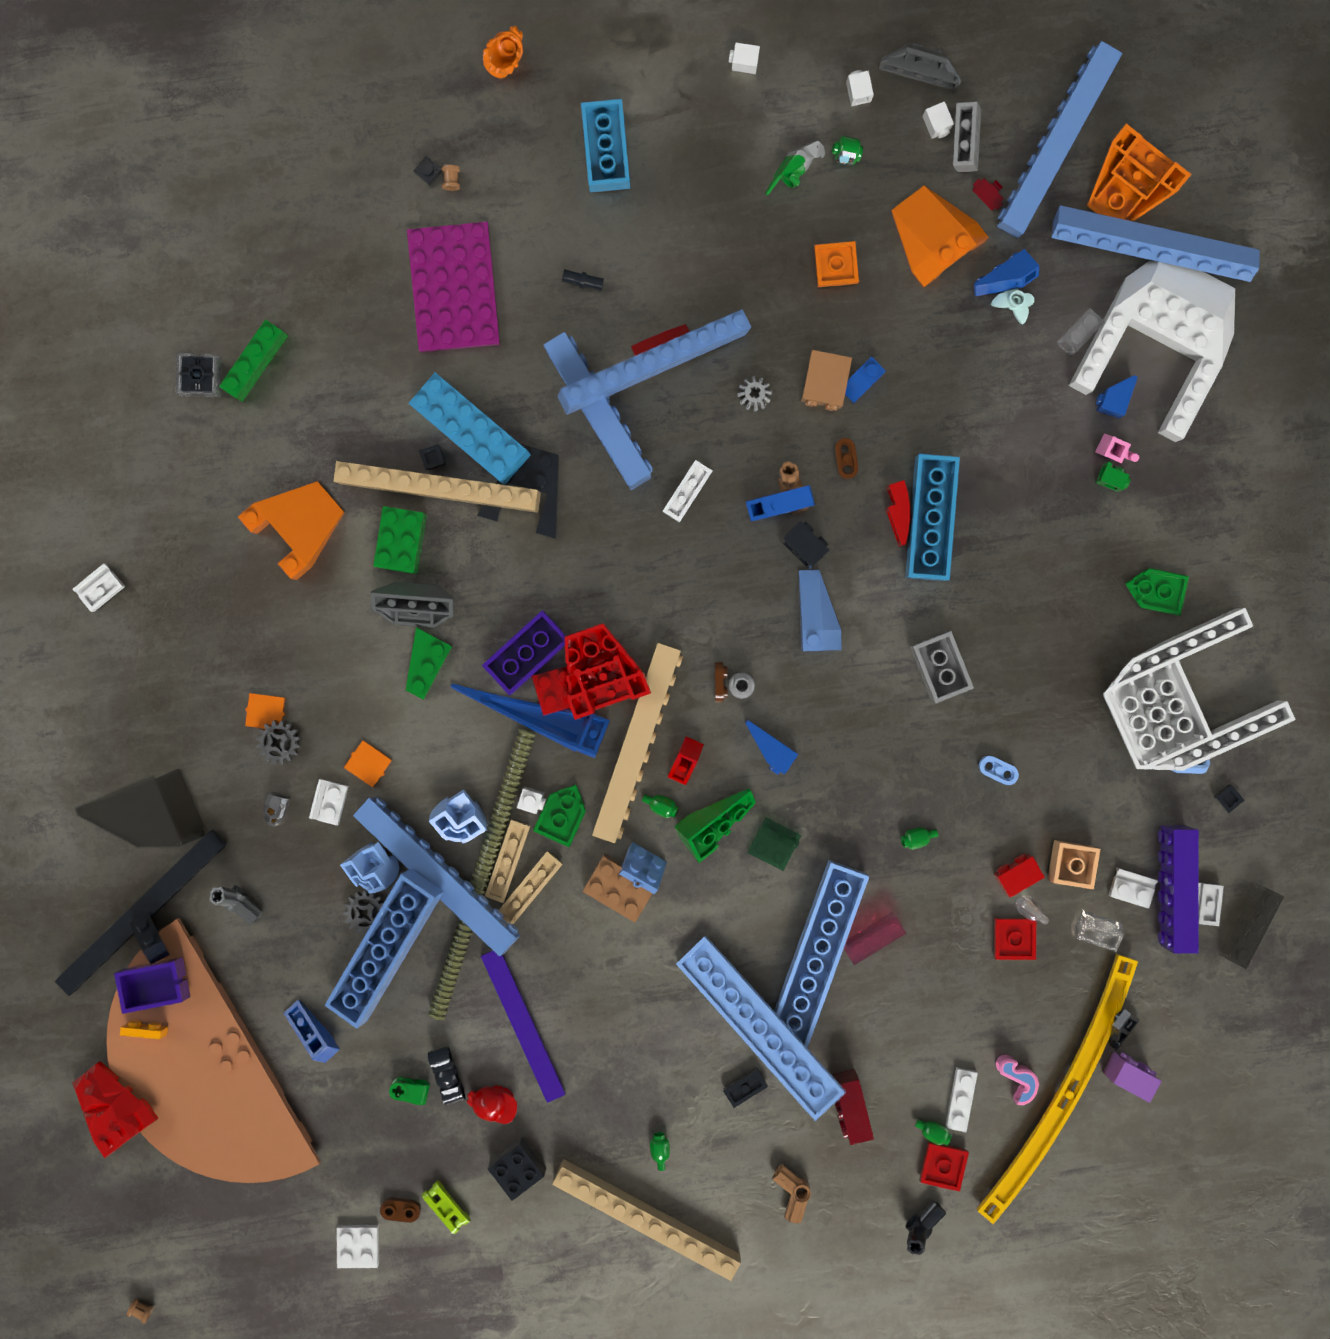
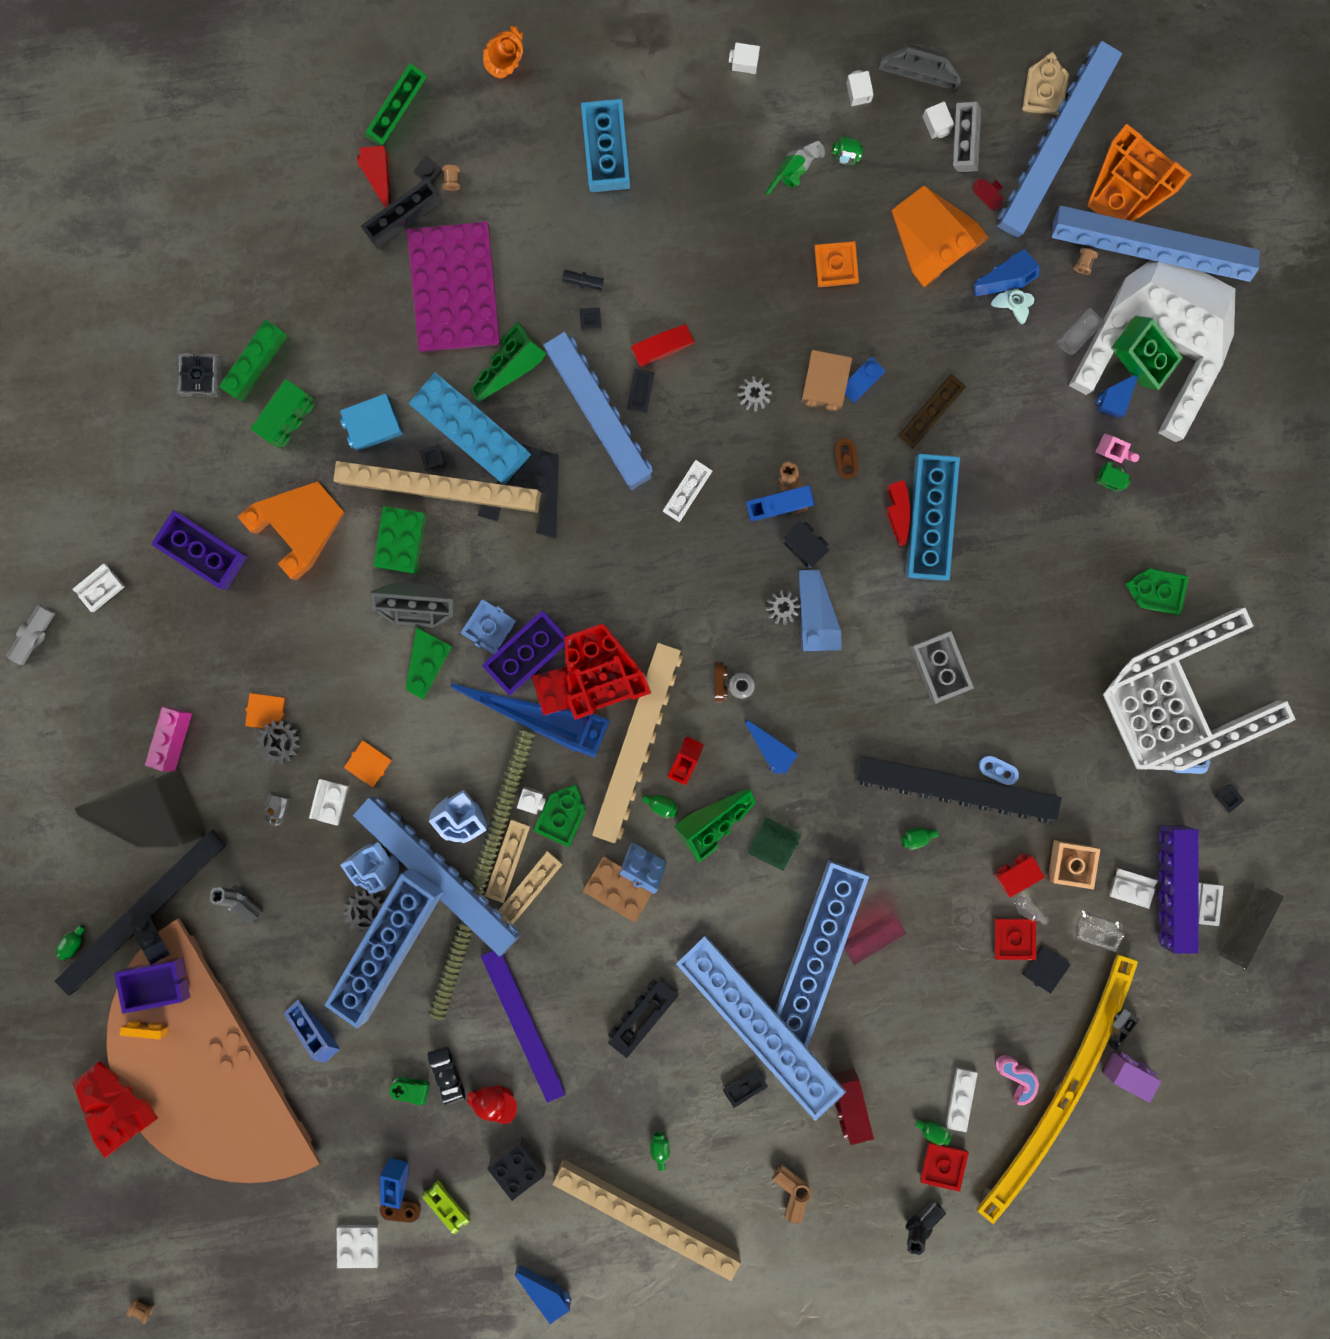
medium blue brick [557,309,751,415] -> none
none -> light grey piece [6,604,55,665]
none -> green plant [55,925,85,961]
none -> dark pink brick [145,707,192,771]
none -> dark purple brick [151,510,248,590]
none -> green brick [250,379,315,449]
none -> dark azure brick [339,393,404,452]
none -> red slope [357,146,392,208]
none -> black brick [361,178,443,249]
none -> green brick [363,63,427,146]
none -> blue slope [380,1158,408,1209]
none -> medium blue plate [461,599,517,654]
none -> green wedge [470,321,547,402]
none -> blue slope [515,1265,571,1324]
none -> black plate [580,307,602,331]
none -> black brick [608,977,678,1058]
none -> black plate [627,369,655,413]
none -> light grey gear [766,590,801,625]
none -> black brick [855,756,1062,824]
none -> dark brown tile [897,374,966,449]
none -> tan tile [1022,51,1069,116]
none -> black piece [1022,946,1070,994]
none -> medium nougat bush [1073,248,1098,275]
none -> green brick [1111,315,1183,390]

